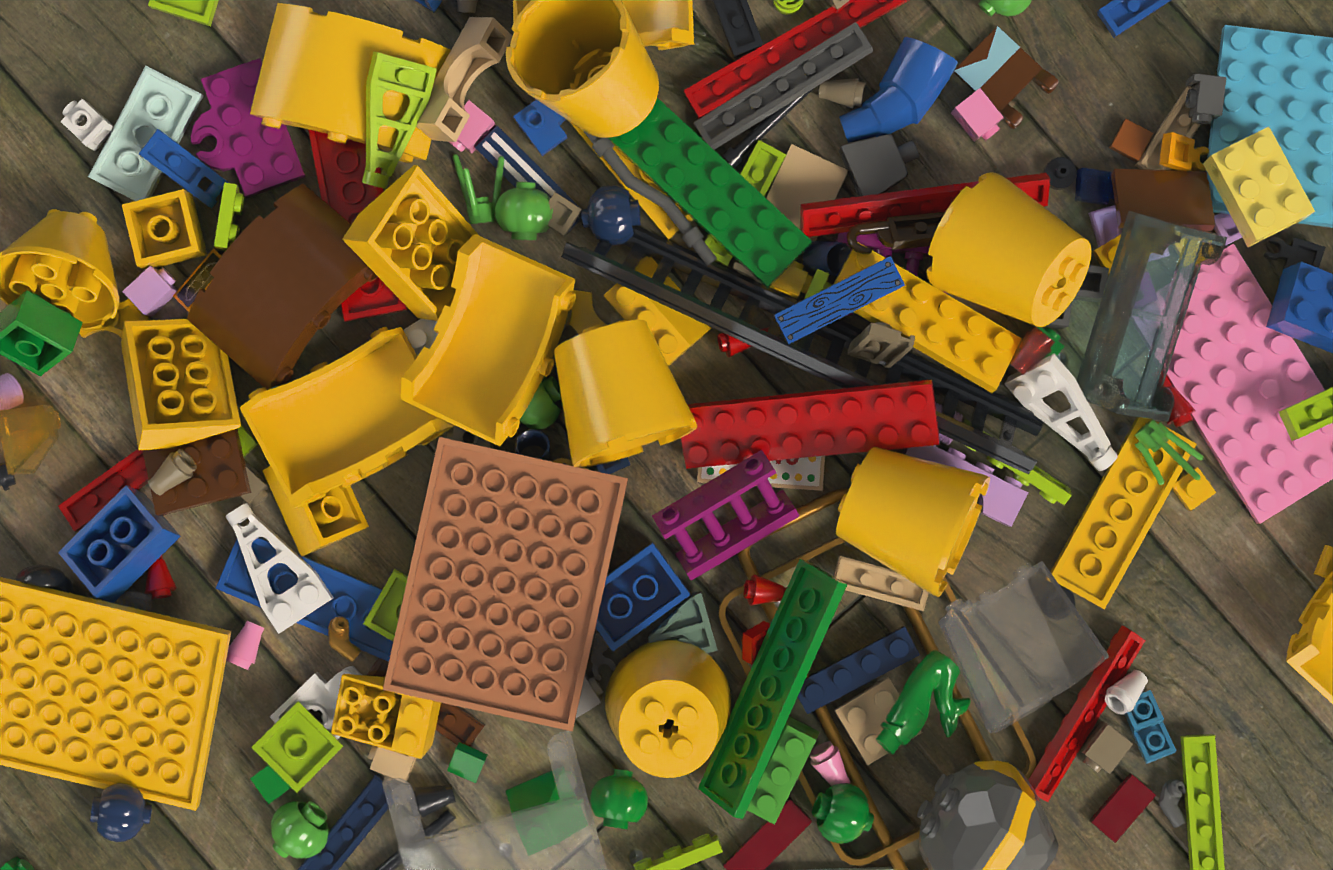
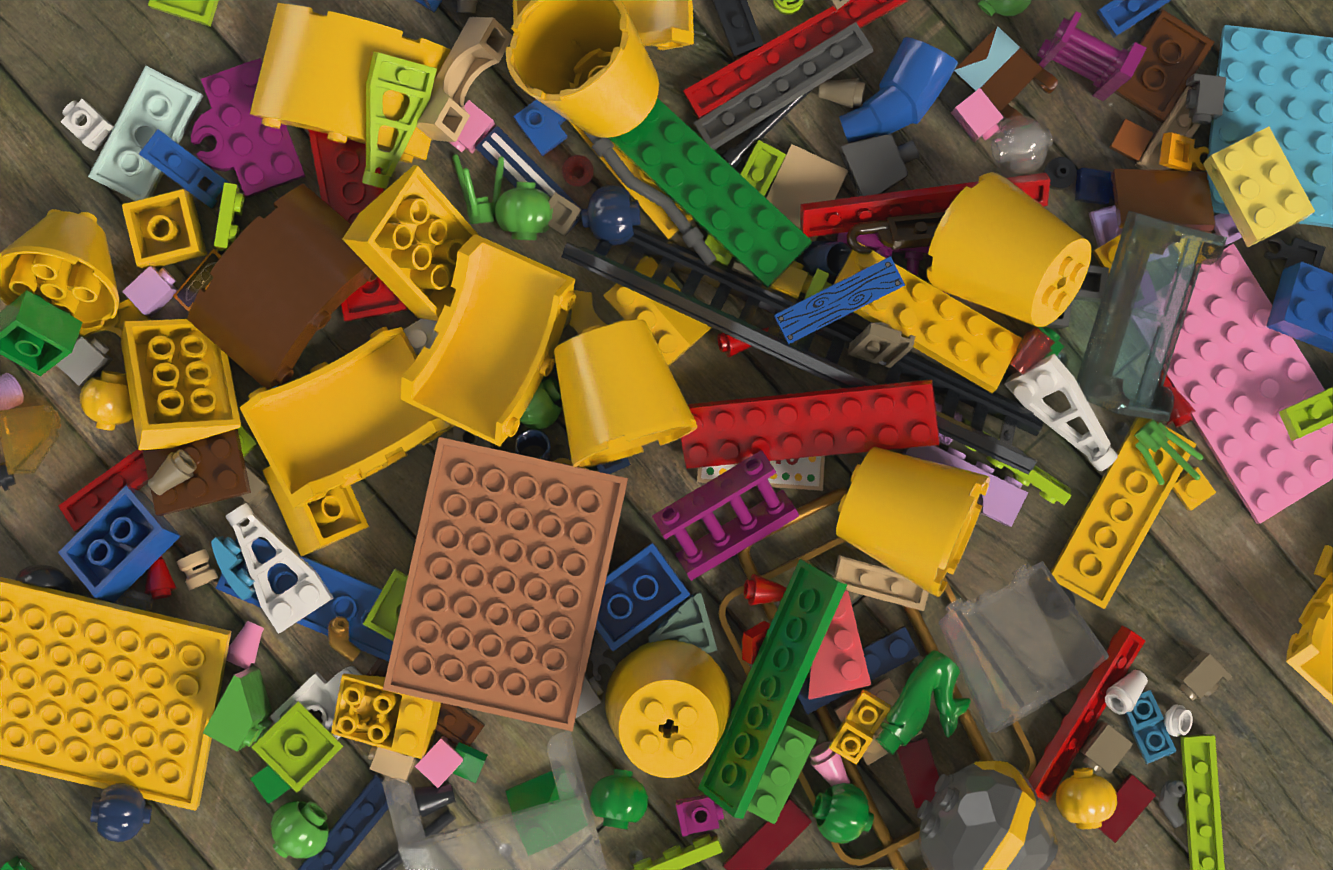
none -> light grey brick [56,336,113,386]
none -> yellow plant [80,371,133,431]
none -> tan wheel [176,549,219,591]
none -> bright green slope [203,666,272,752]
none -> dark azure slope [211,536,256,600]
none -> bright pink panel [415,736,463,788]
none -> clear red cone [562,155,594,187]
none -> magenta brick [676,795,724,837]
none -> coral wing [808,591,871,700]
none -> yellow slope [829,689,891,765]
none -> dark red tile [896,737,939,809]
none -> clear plant [991,115,1053,175]
none -> magenta fence [1037,11,1147,101]
none -> yellow plant [1055,768,1117,829]
none -> reddish brown tile [1114,9,1215,123]
none -> white plate [1164,704,1193,737]
none -> dark tan brick [1175,651,1232,702]

